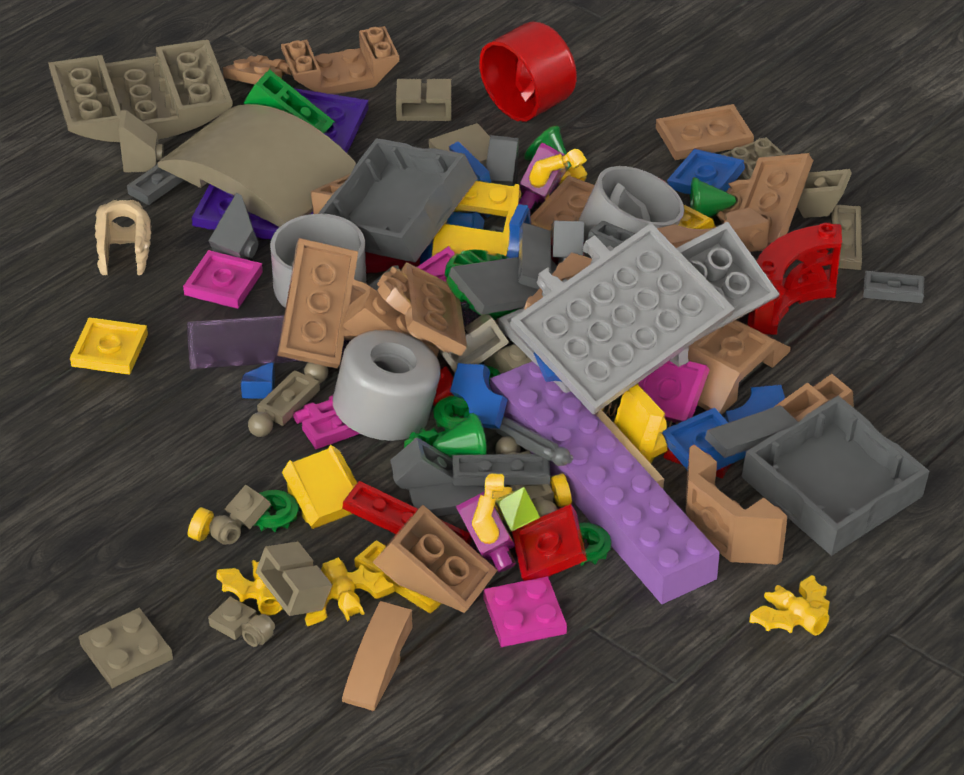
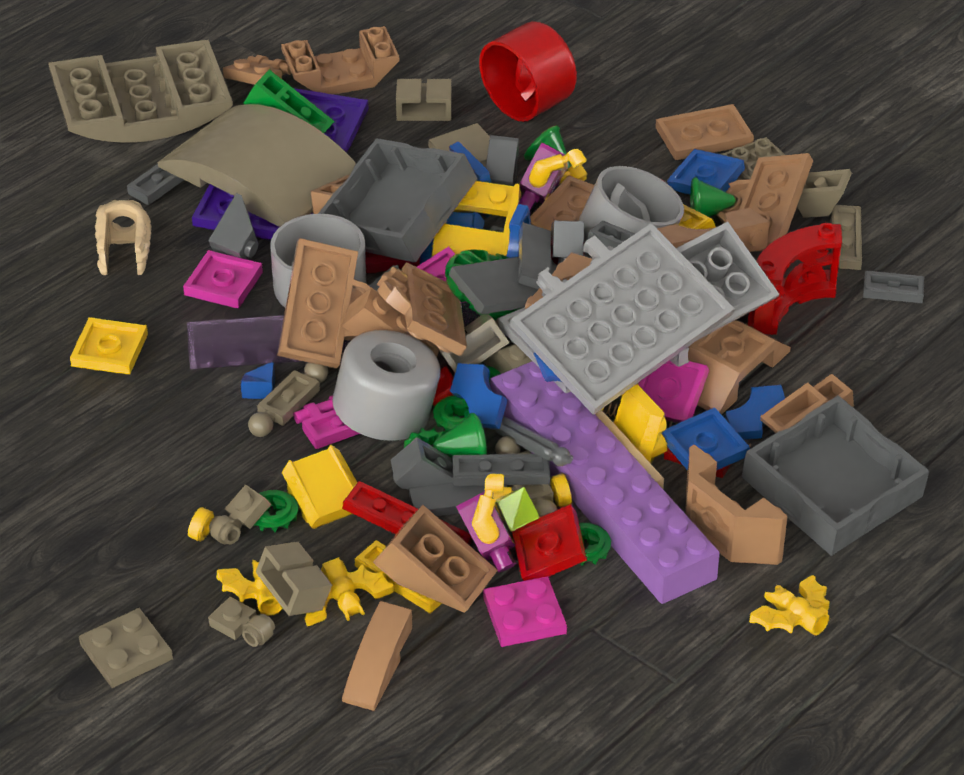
dark tan slope [118,110,164,172] -> none
dark grey tile [705,405,798,458] -> none

